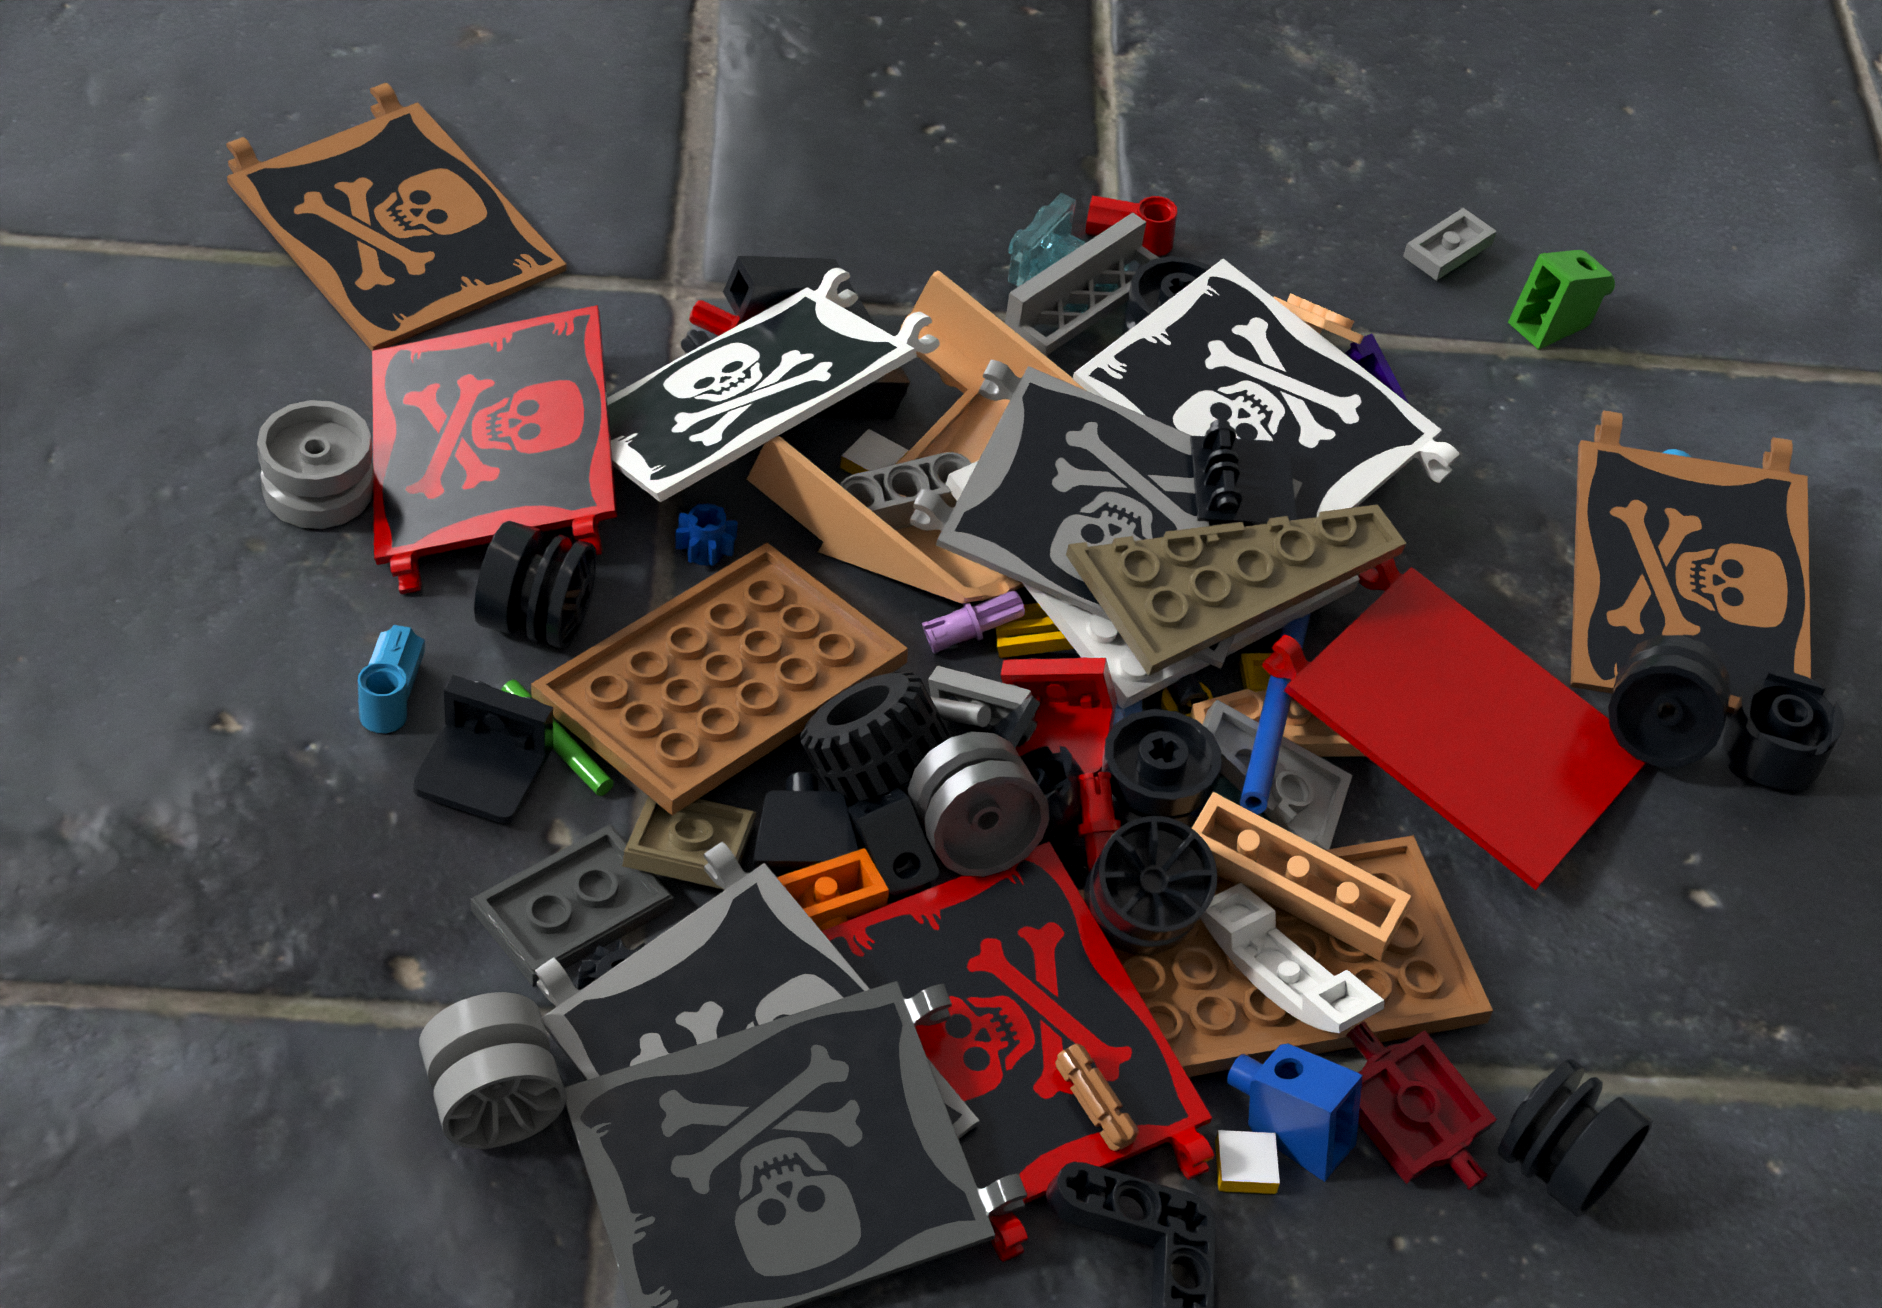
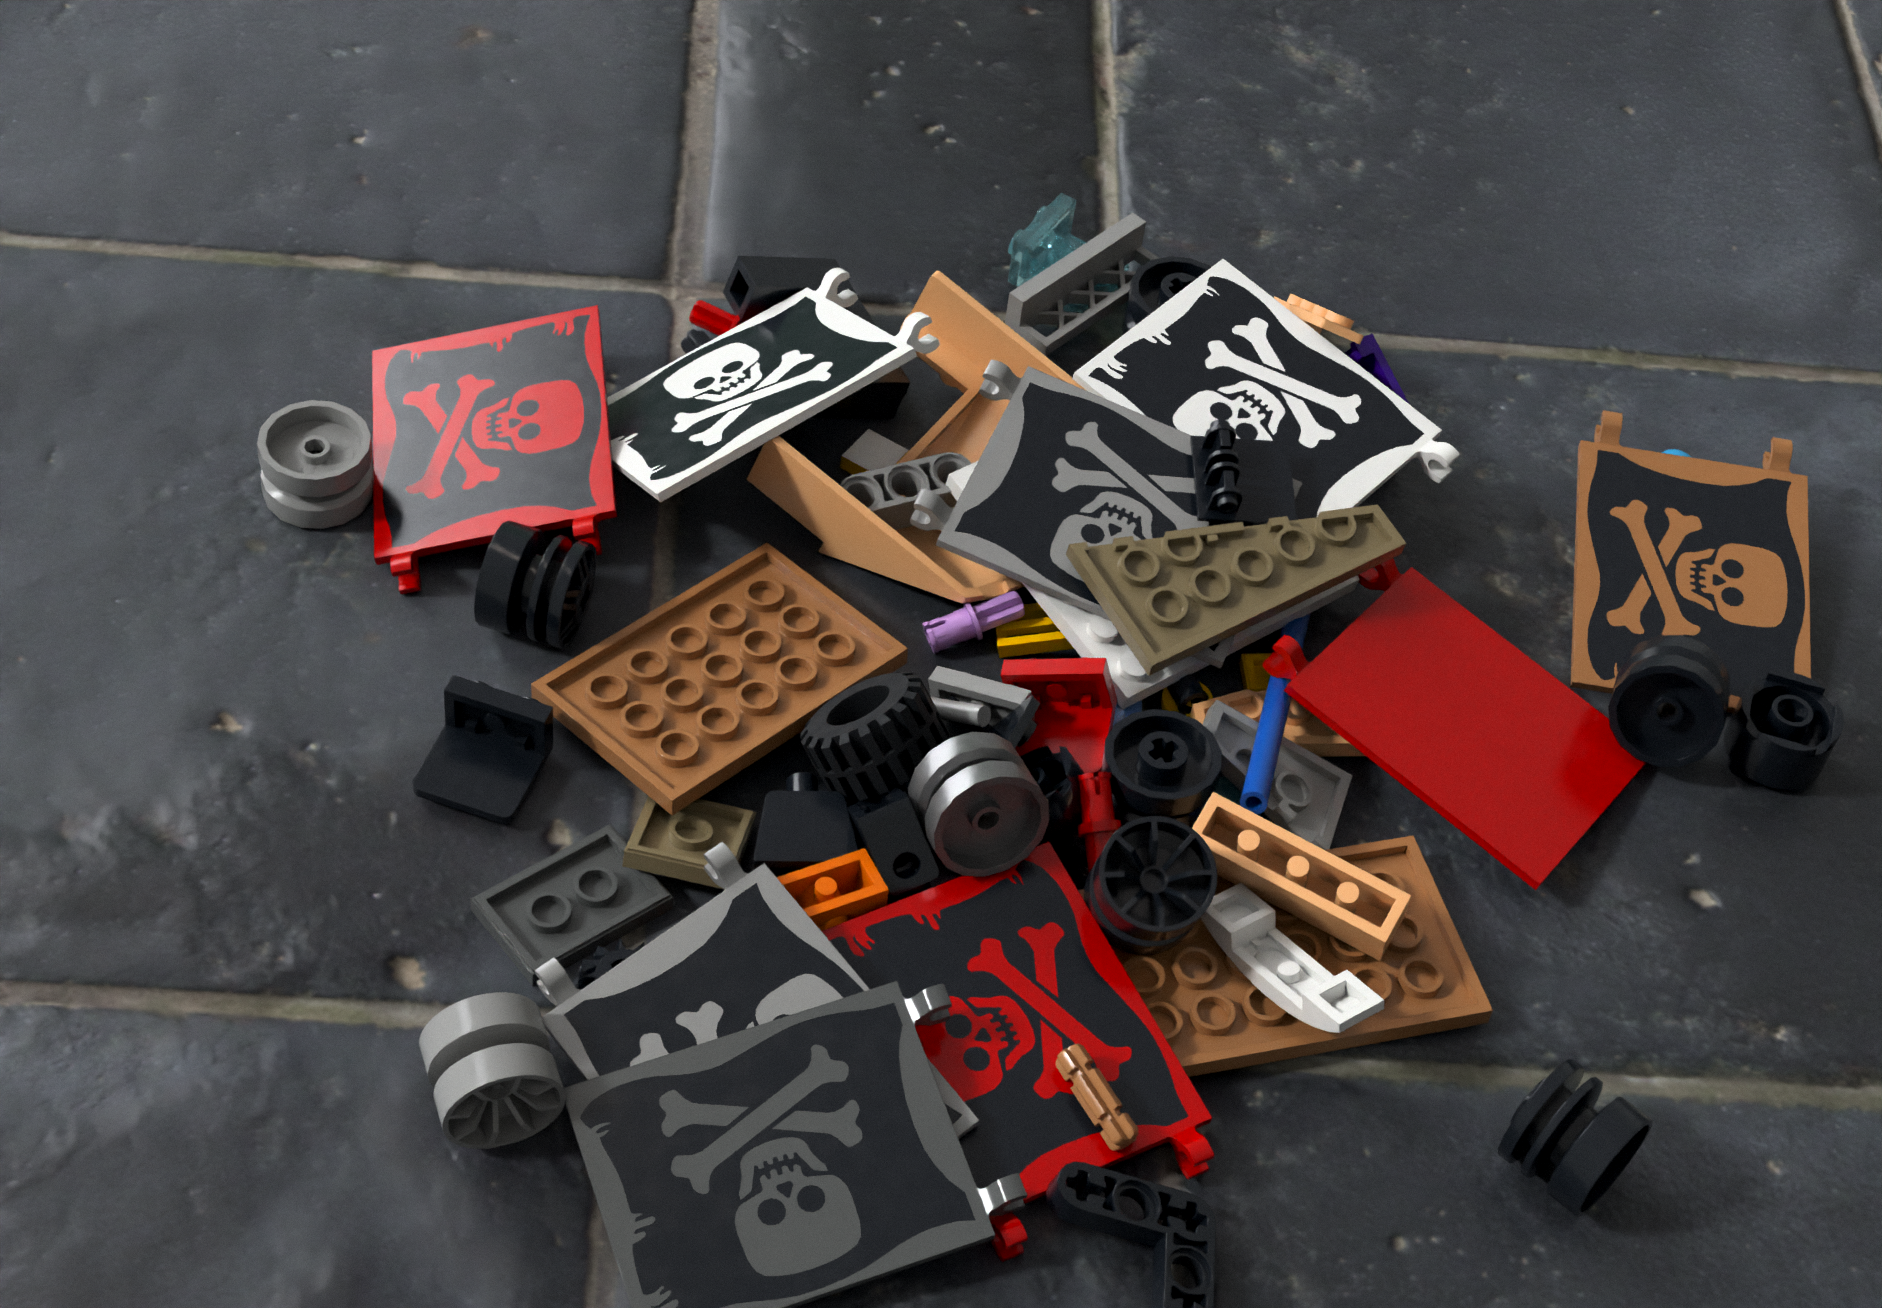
flag [226,83,567,351] -> none
dark azure piece [358,625,425,733] -> none
bright green bar [501,679,614,796] -> none
blue gear [675,504,738,566] -> none
red piece [1085,195,1177,257] -> none
white tile [1215,1130,1280,1194] -> none
blue torso [1227,1043,1363,1182] -> none
dark red plate [1346,1021,1497,1191] -> none
light grey plate [1403,208,1497,281] -> none
bright green torso [1508,250,1615,349] -> none

